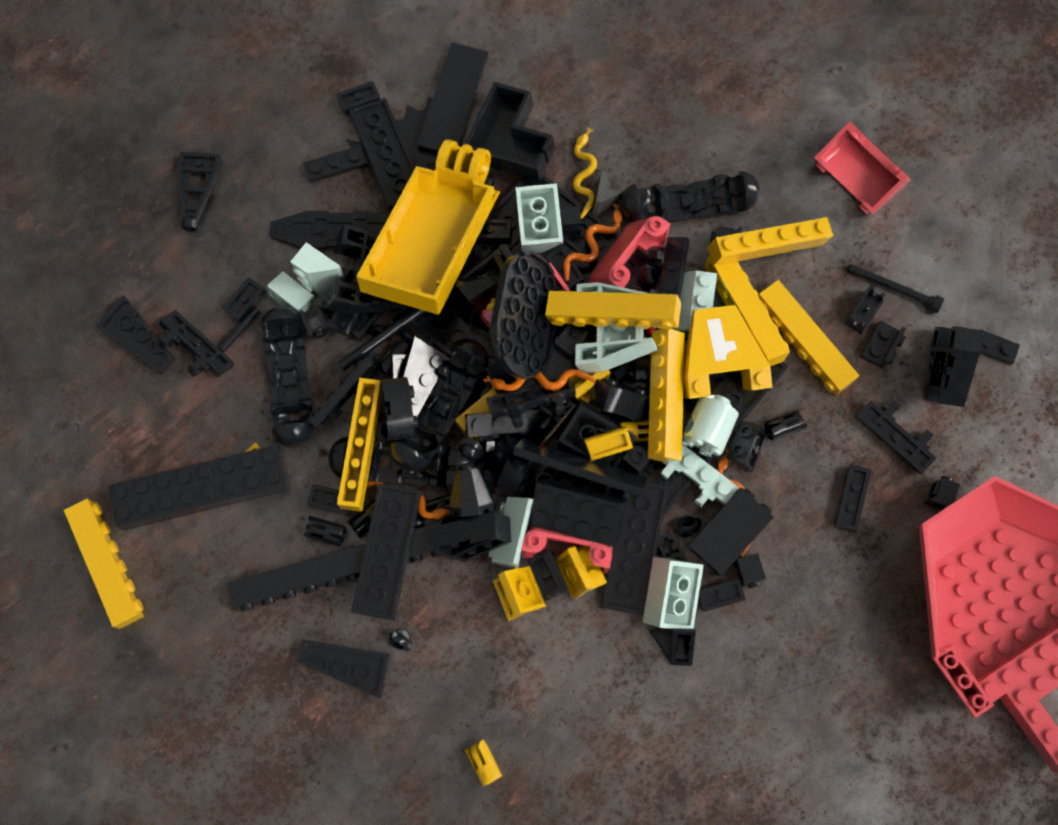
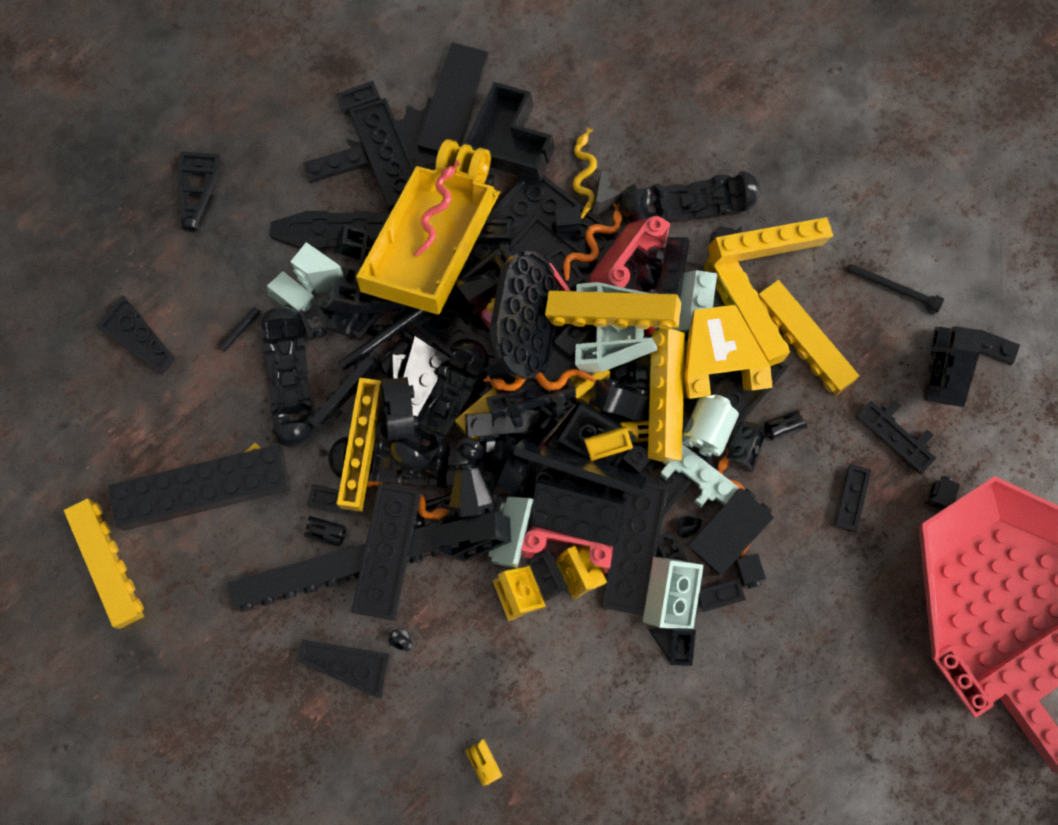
black hinge [158,310,234,378] -> none
black plate [222,277,266,322] -> none
black arm [347,498,376,538] -> none
light aqua slope [516,183,563,253] -> none
coral windscreen [814,121,911,214] -> none
black hinge [844,284,885,335] -> none
black bracket [860,320,906,369] -> none
none -> coral animal [414,160,461,257]

